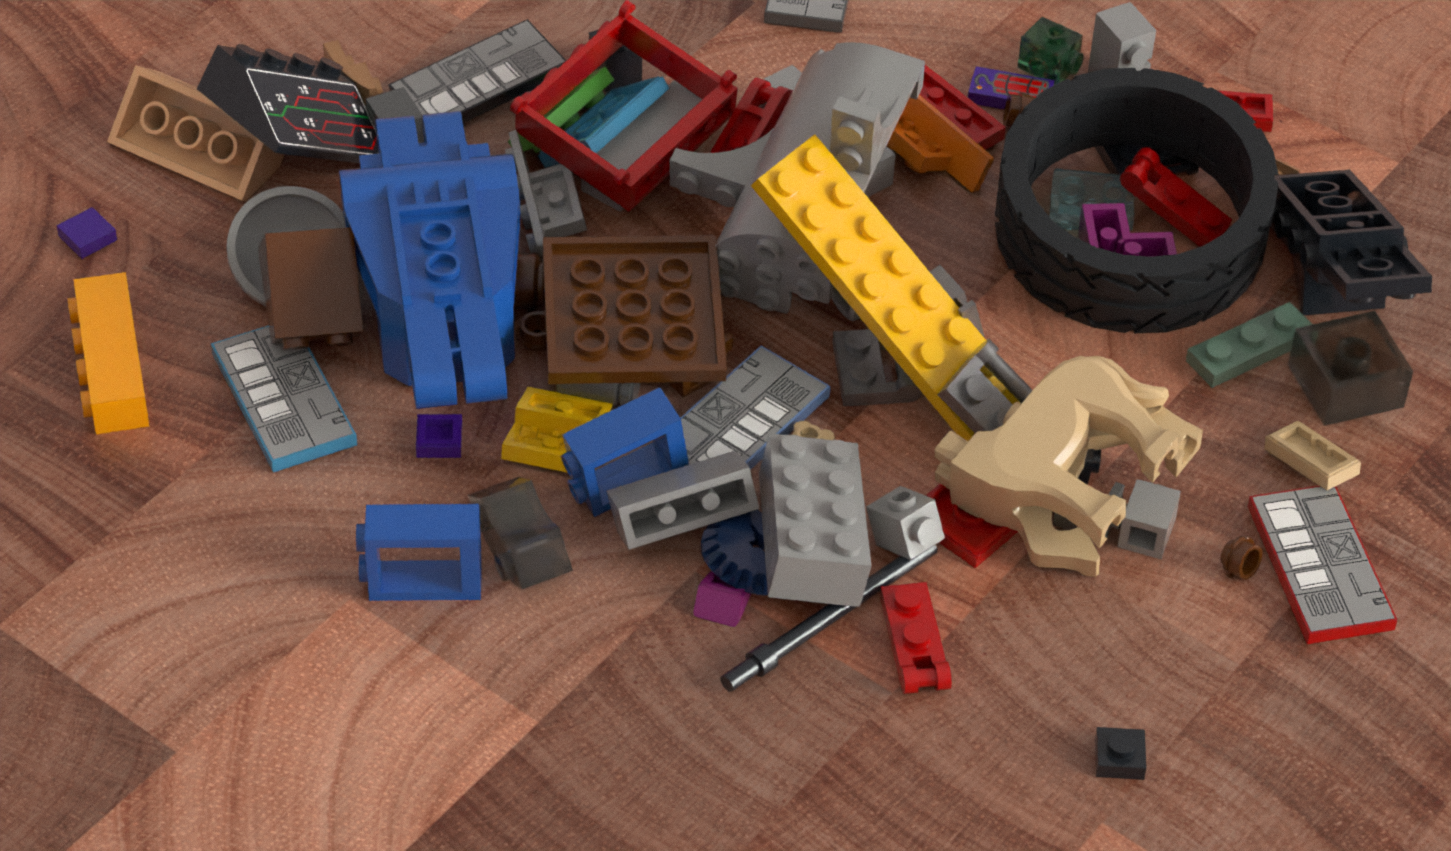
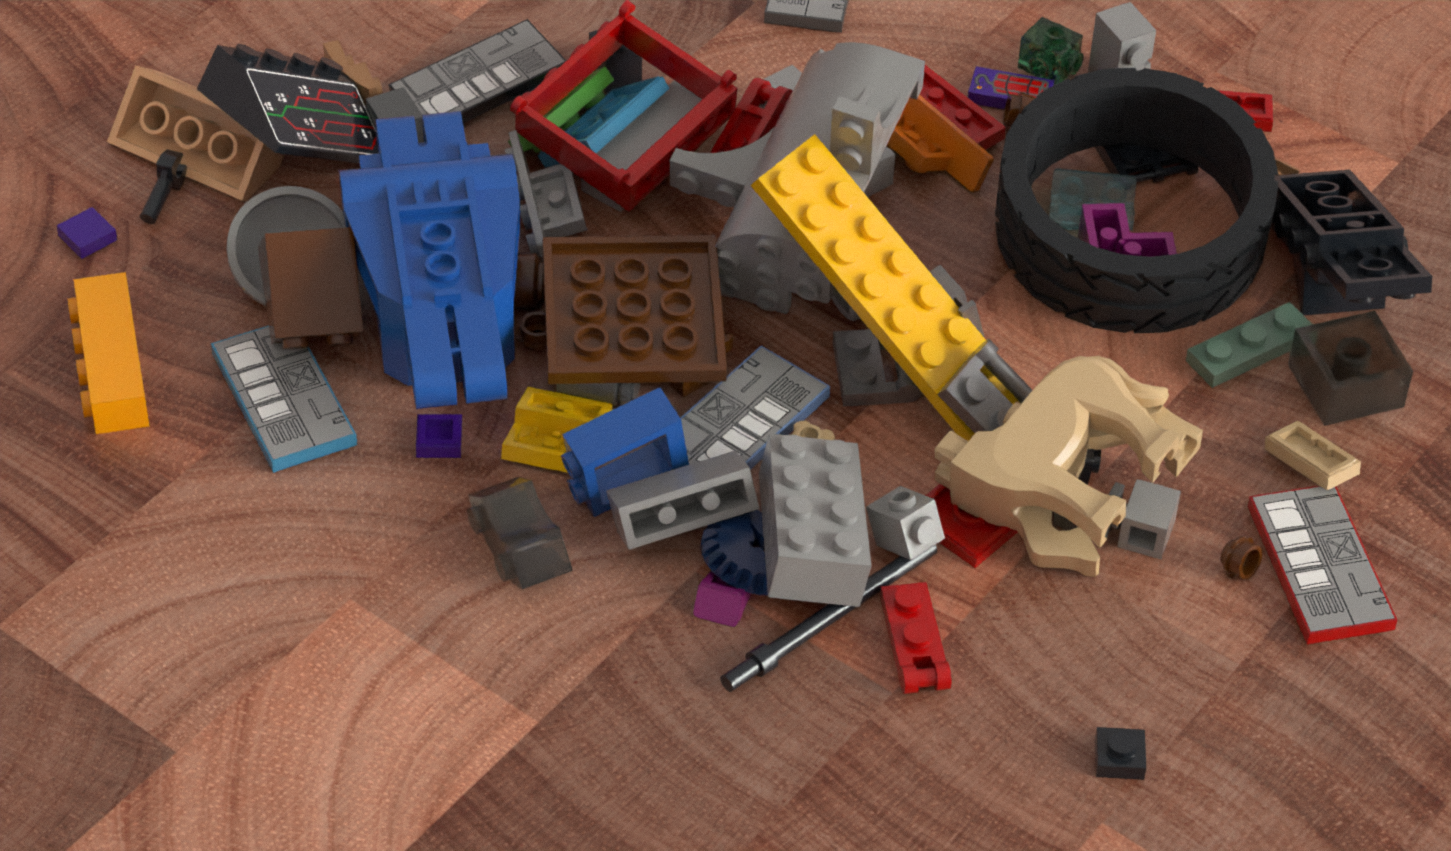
blue window [356,504,482,601] -> none
red plate [1120,147,1233,247] -> none
none -> black bar [140,149,187,224]

